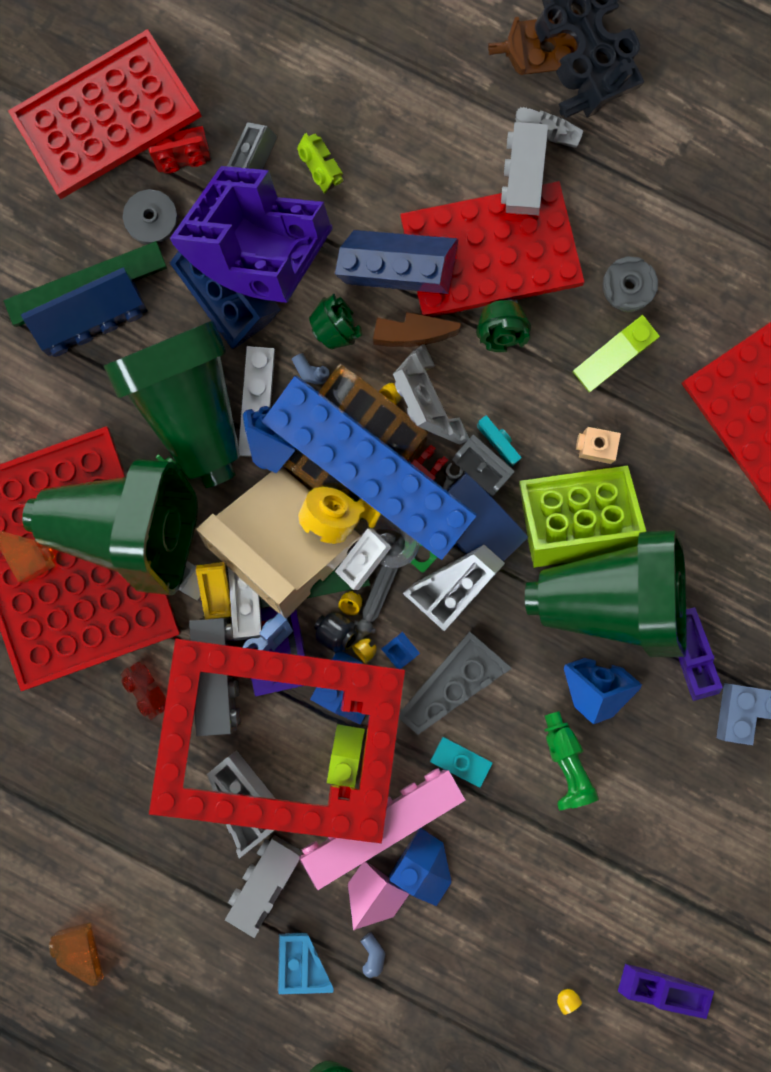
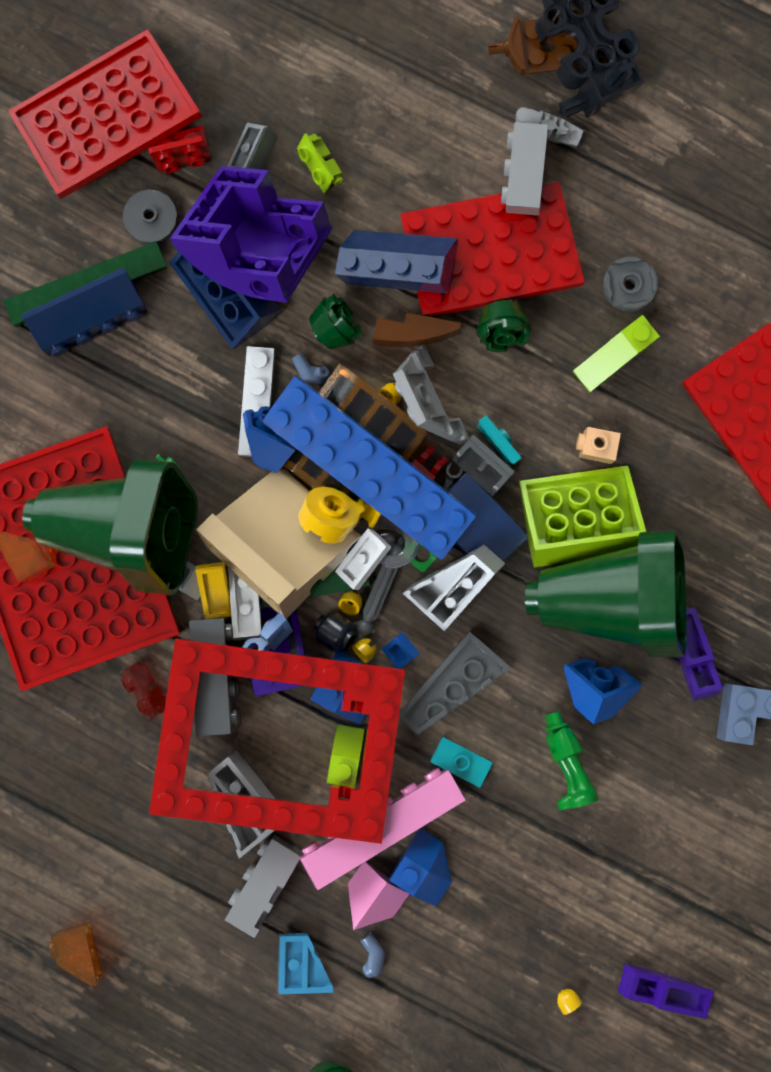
dark green cone [104,320,240,488] -> none

